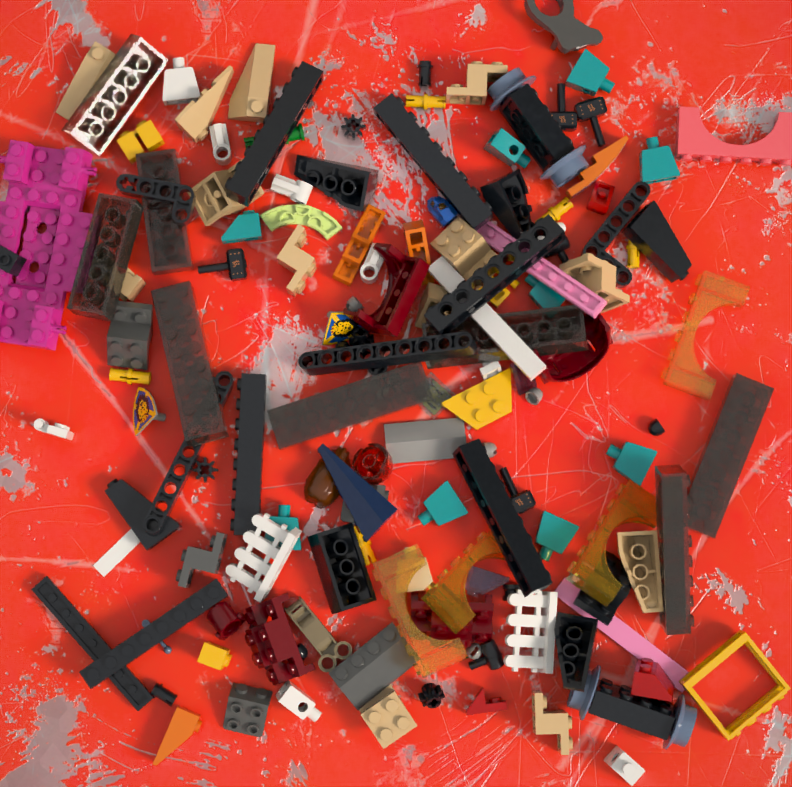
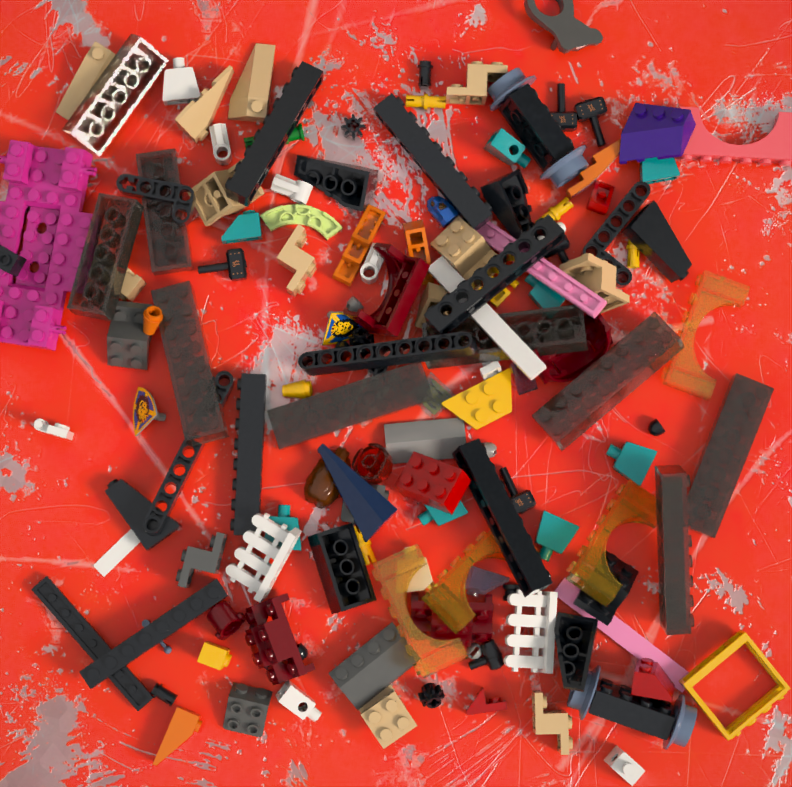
yellow pin [109,368,151,385] -> none
yellow piece [117,120,165,164] -> none
black gear [193,457,218,483] -> none
dark tan piece [284,596,353,673] -> none
light grey hinge [525,387,543,405] -> none
teal torso [565,49,615,96] -> none
tan wedge [617,530,664,613] -> none
none -> orange cone [143,306,163,335]
none -> yellow cone [282,379,313,399]
none -> red brick [394,452,471,515]
none -> clear smoke brick [532,312,685,451]
none -> dark purple wedge [619,103,696,164]

